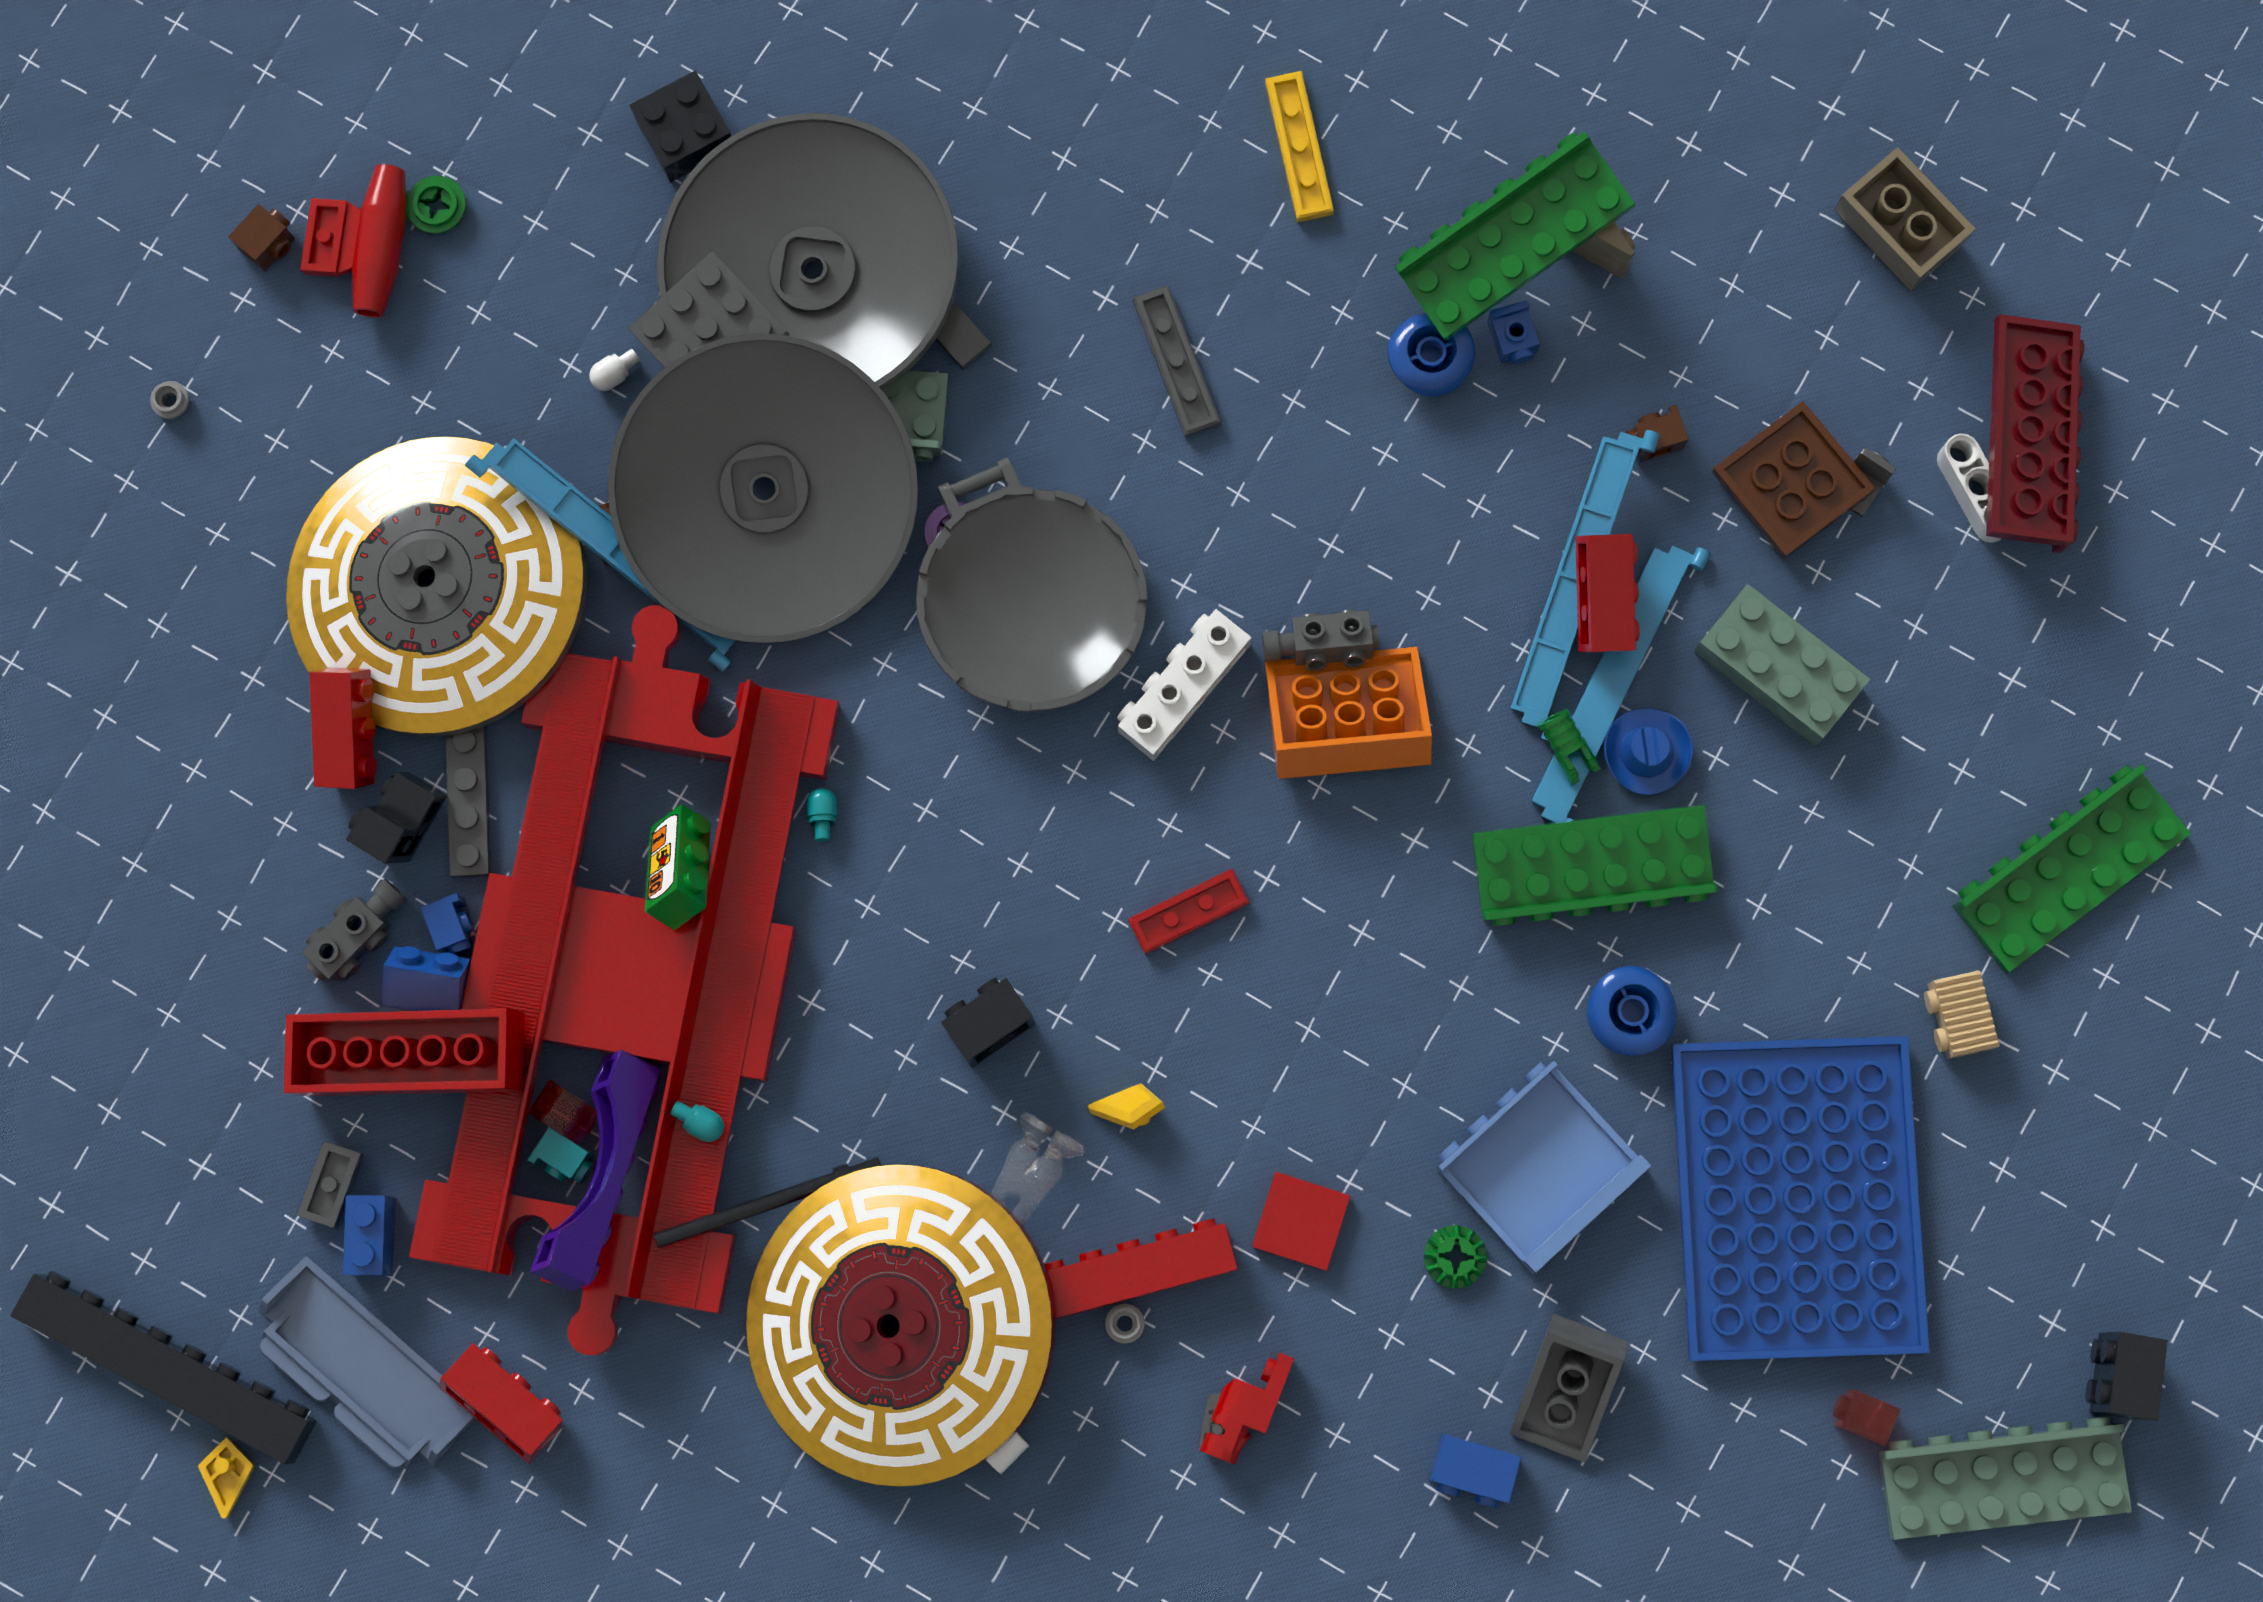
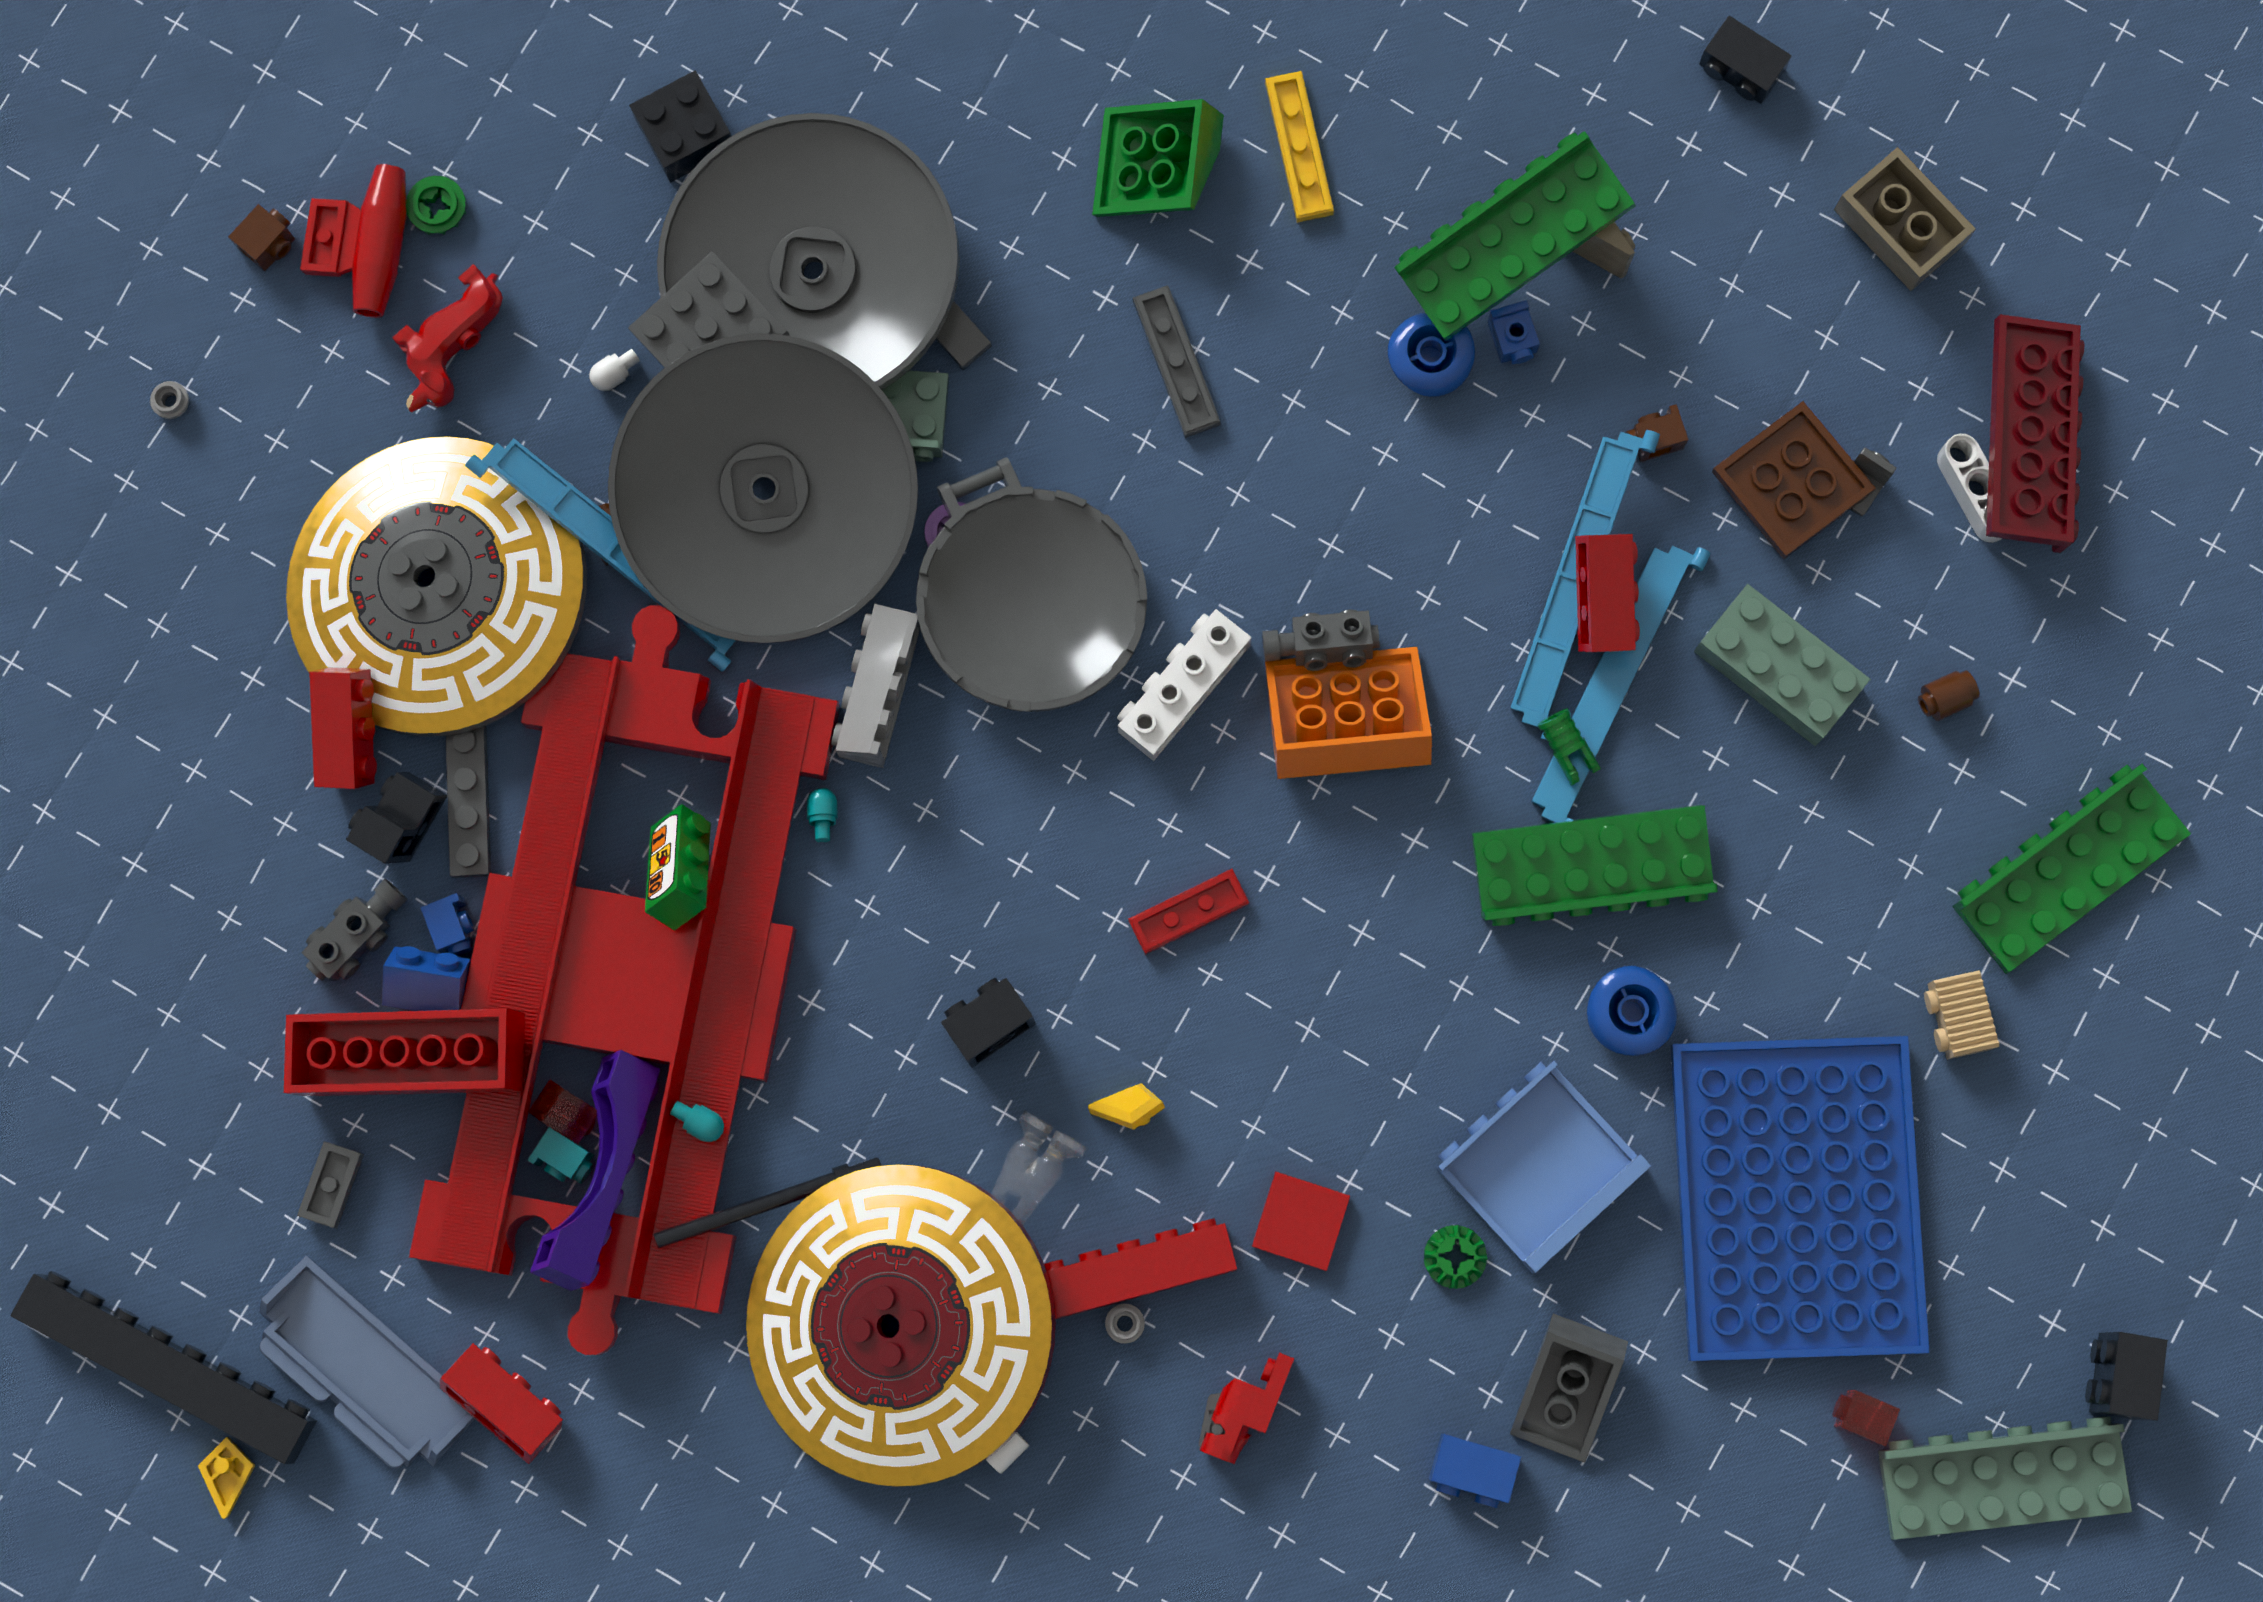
blue brick [343,1195,396,1276] -> none
blue hat [1604,708,1693,795] -> none
none -> red animal [392,264,503,412]
none -> light grey wedge [832,604,920,768]
none -> green slope [1092,99,1224,217]
none -> black brick [1699,15,1792,104]
none -> reddish brown brick [1918,670,1980,721]

